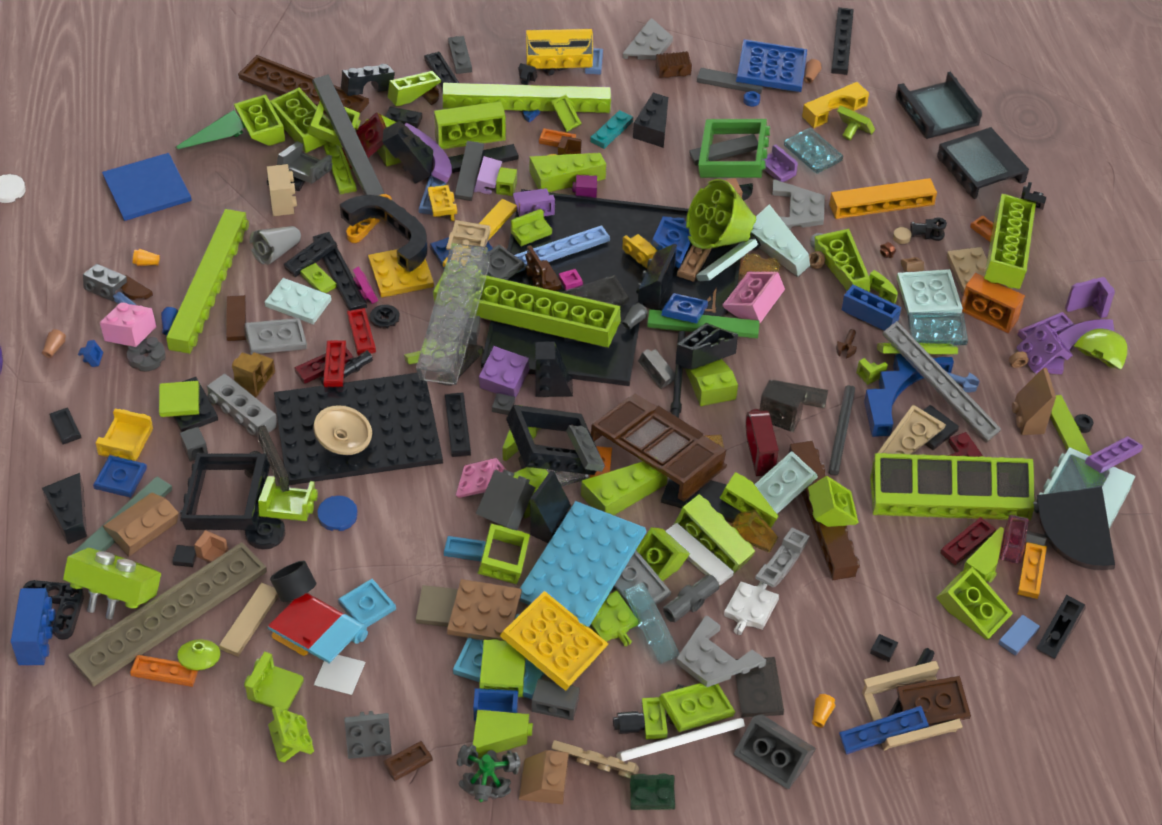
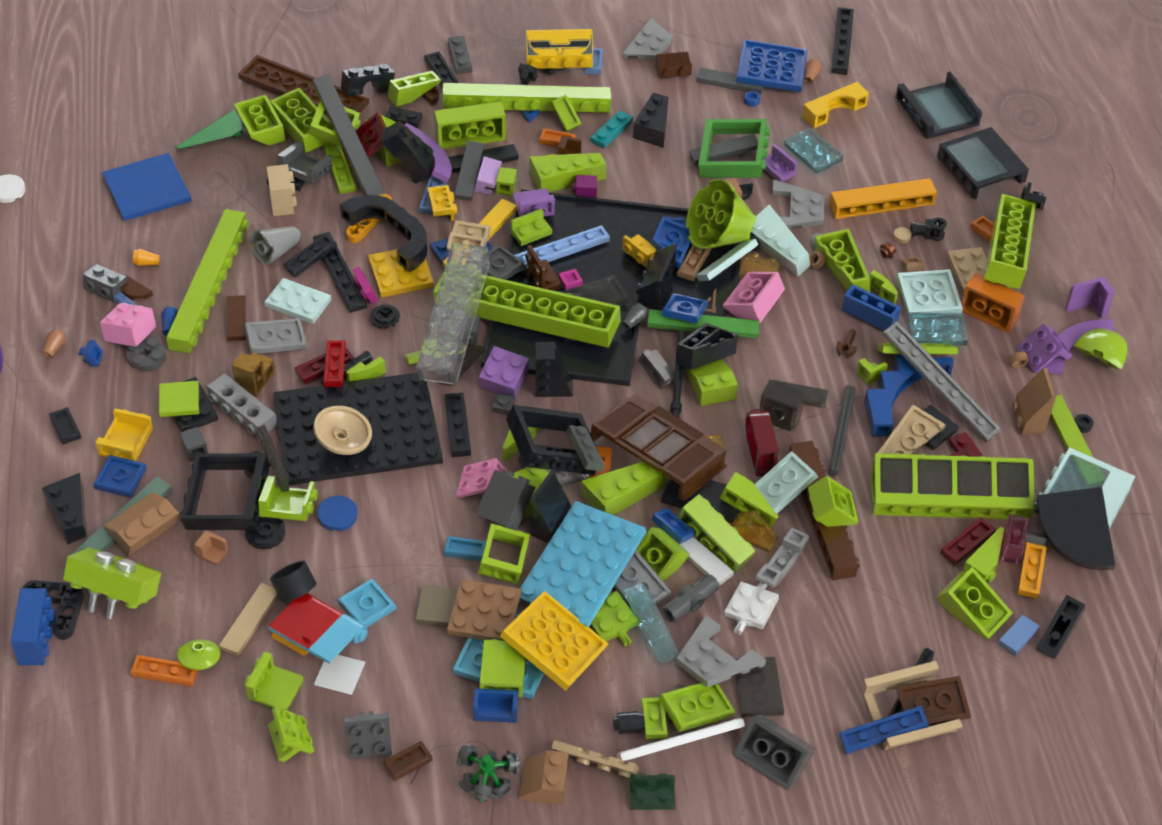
dark tan plate [68,542,267,687] -> none
black tile [172,545,196,567] -> none
lime plate [300,263,337,293] -> none
red tile [347,308,376,356] -> none
lime slope [473,710,533,759] -> none
dark grey brick [532,679,580,720] -> none
light orange cone [811,694,836,728] -> none
lime tile [837,105,875,141] -> none
black plate [870,634,898,662] -> none
medium blue bar [947,372,980,392] -> none
medium lavender tile [1017,312,1074,341] -> none
medium lavender tile [1085,437,1143,473] -> none
none -> lime slope [346,356,386,382]
none -> blue plate [651,508,695,544]

